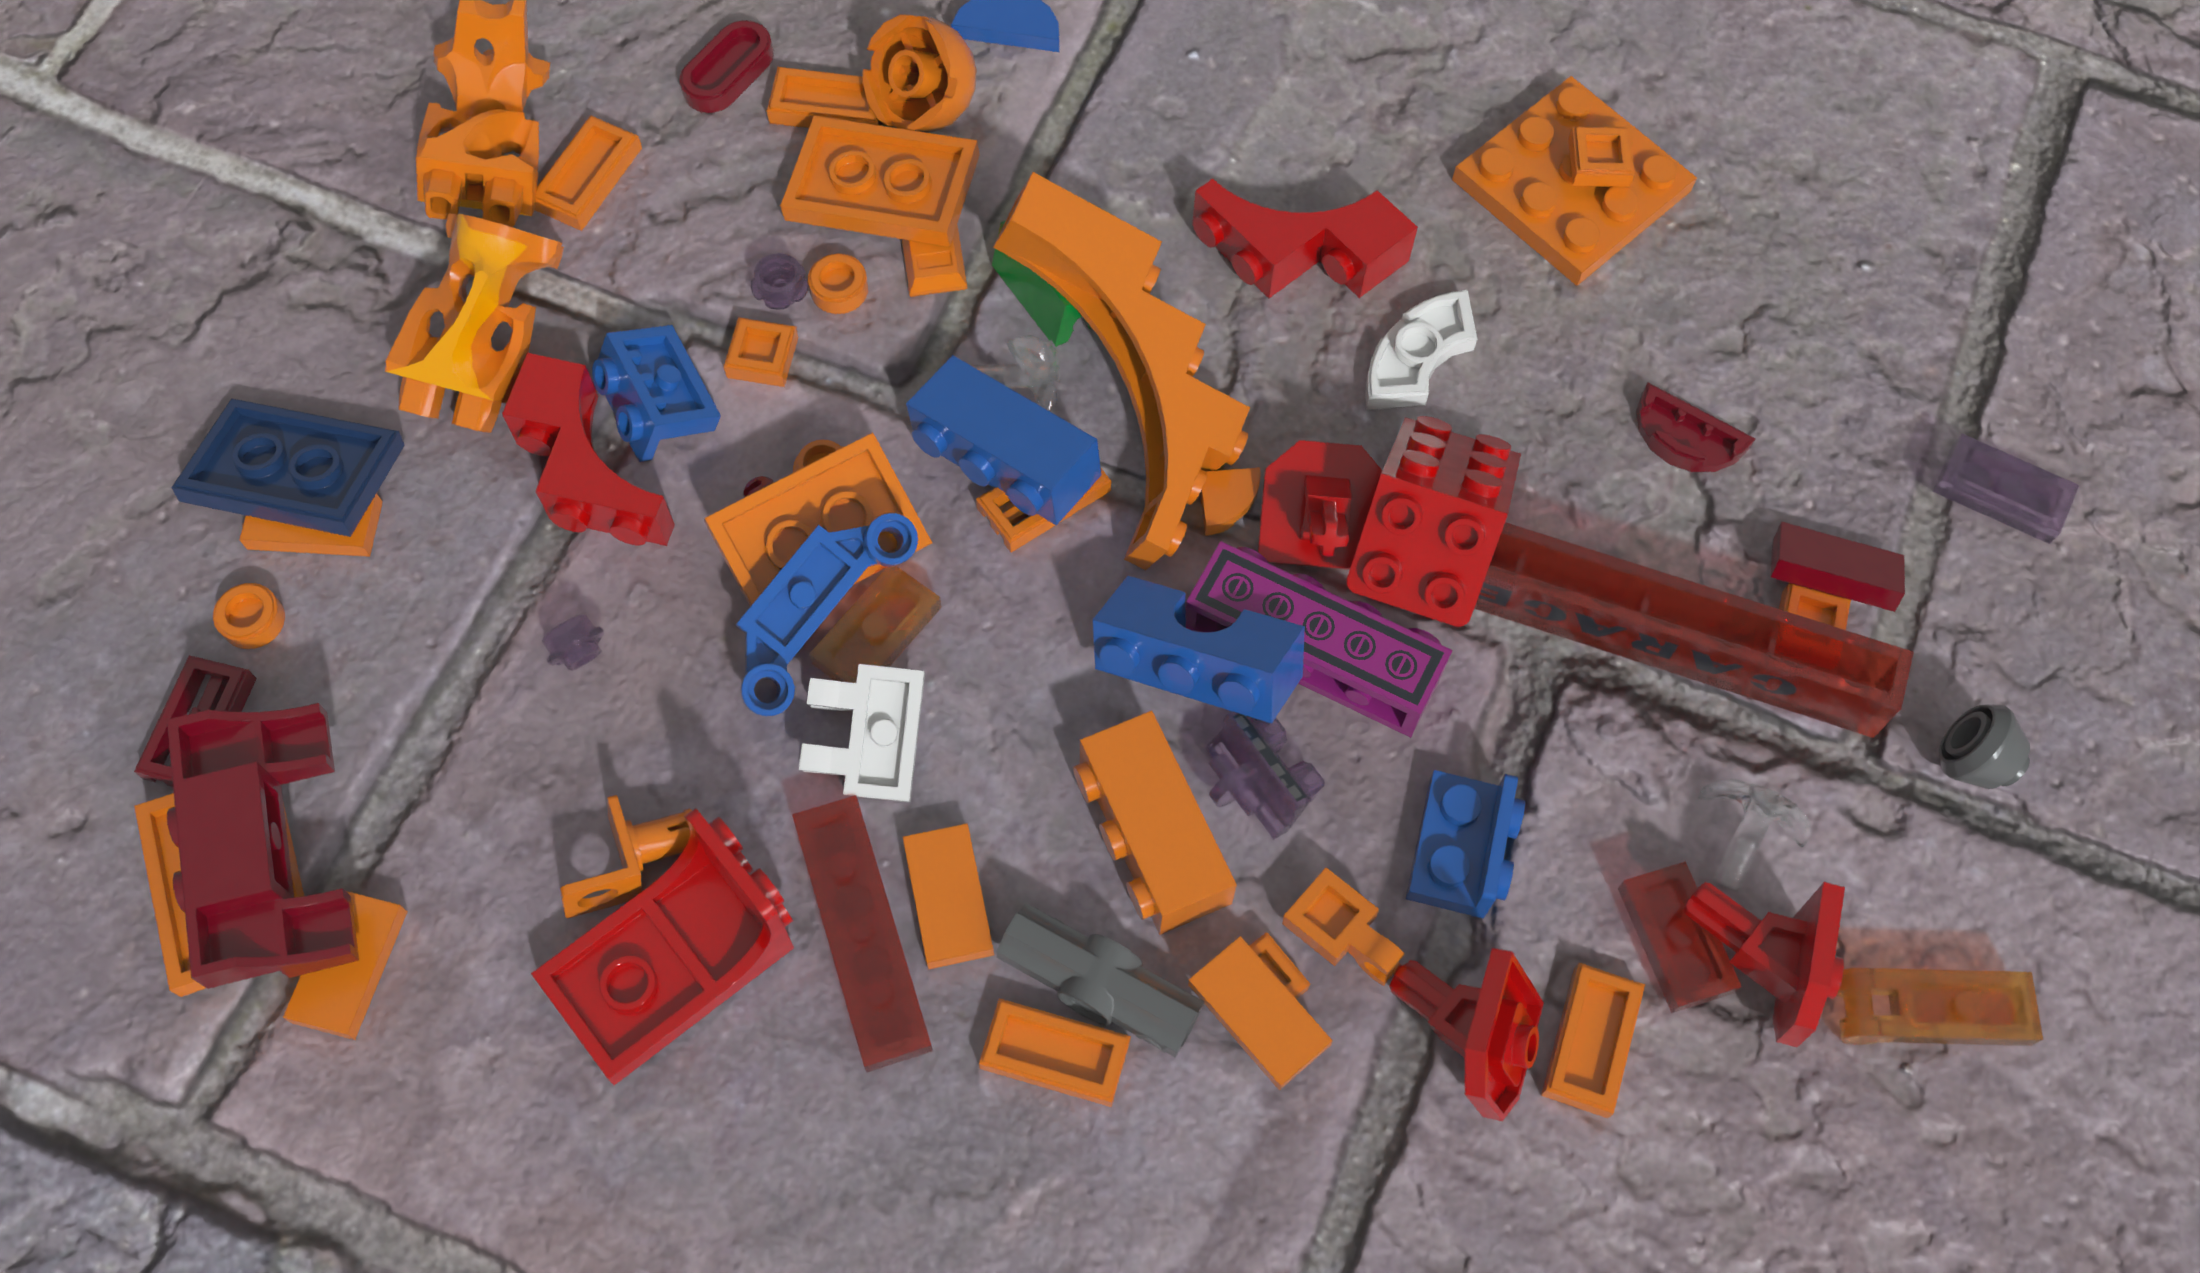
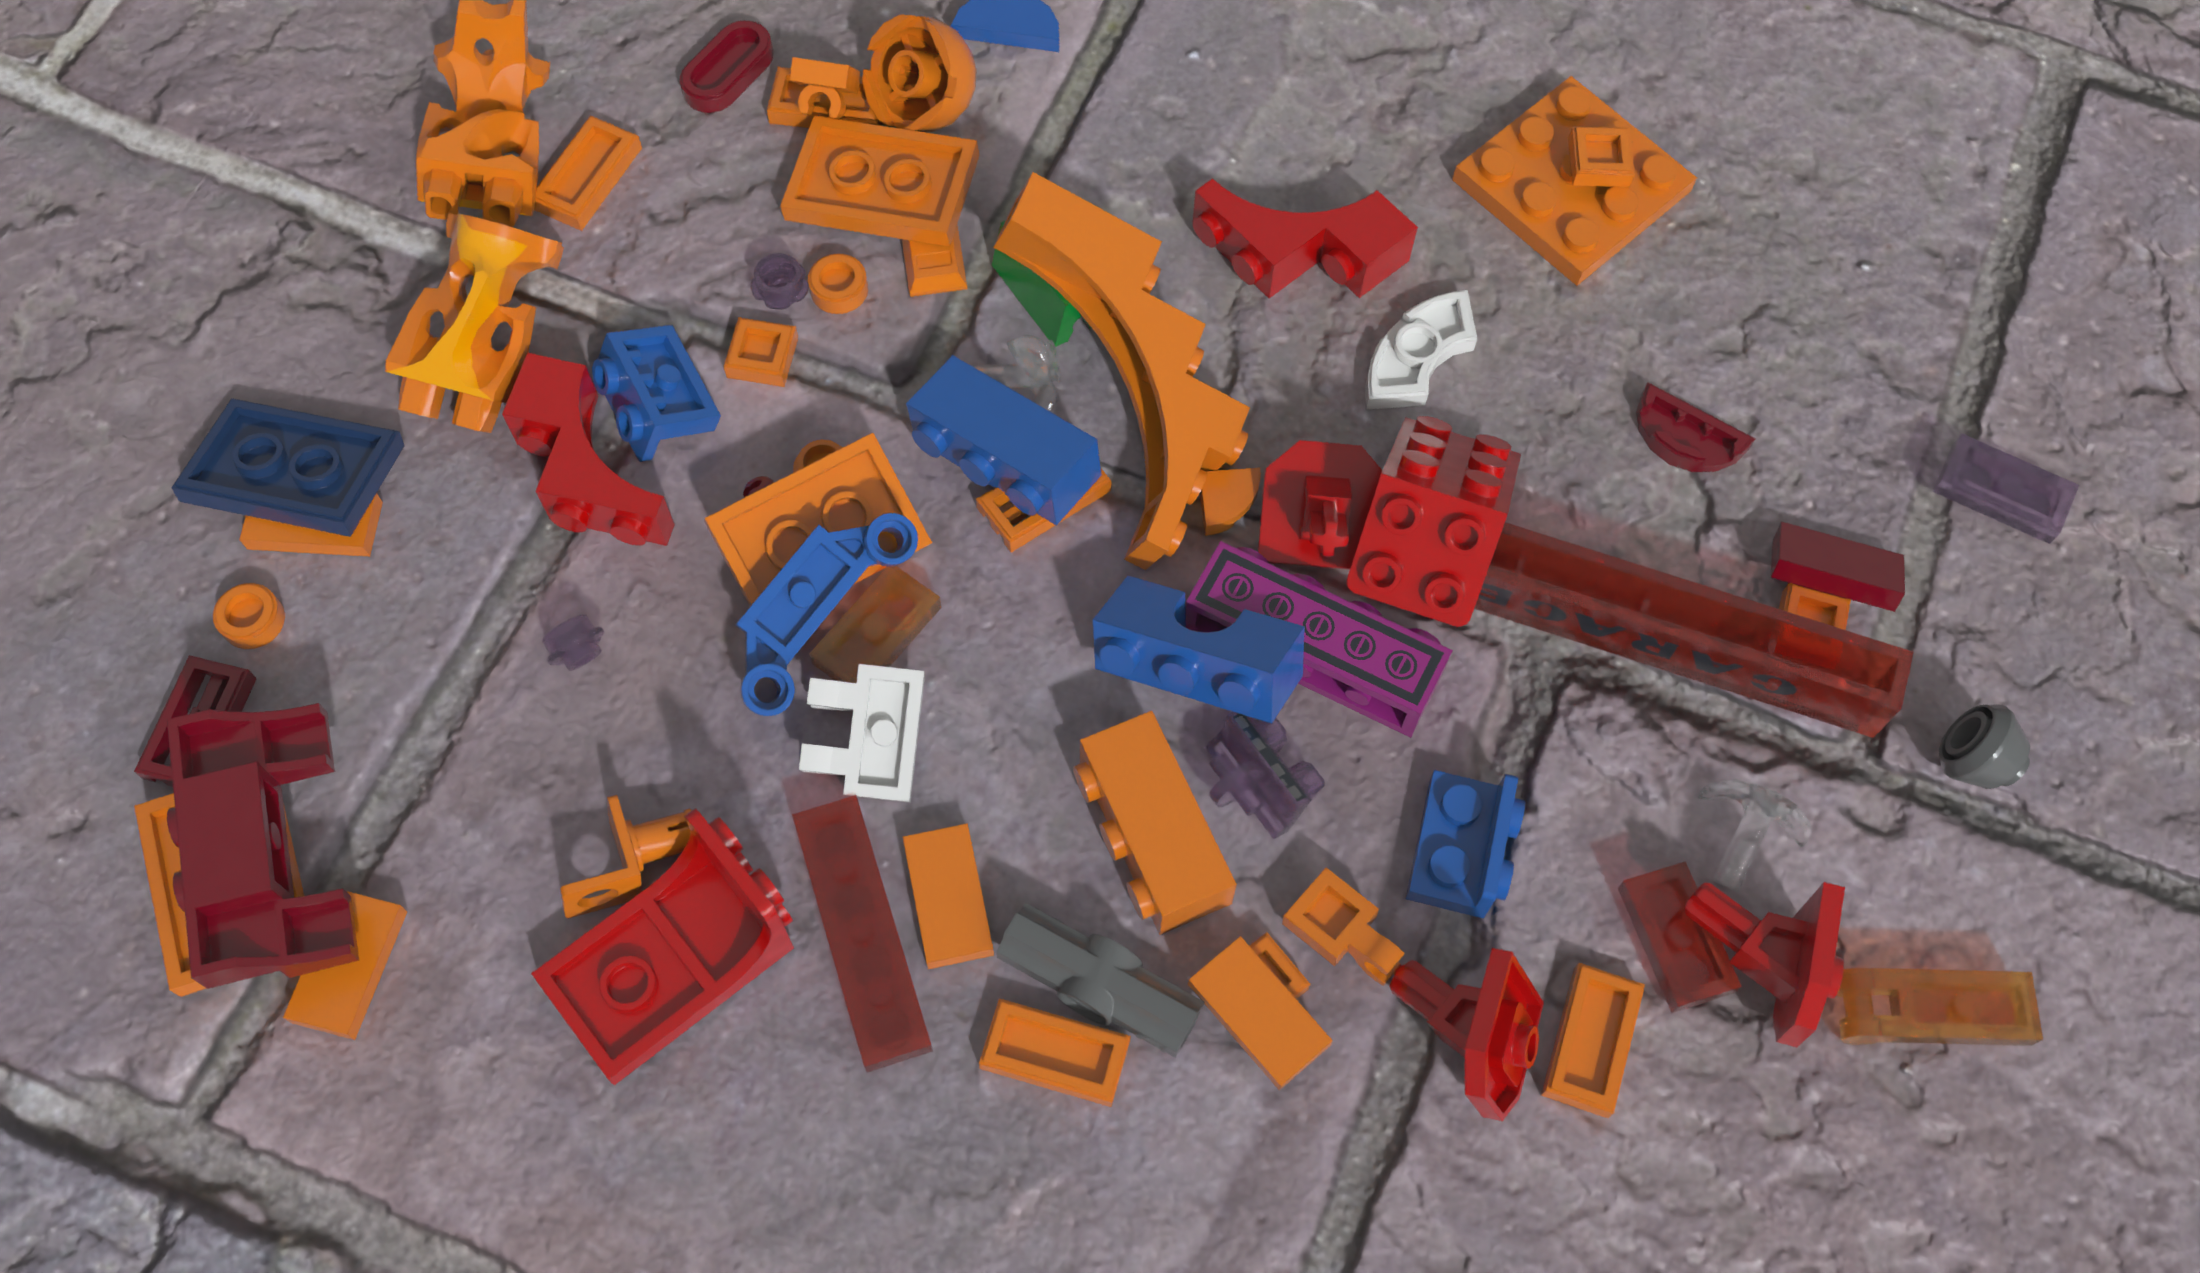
none -> orange tile [790,57,860,120]

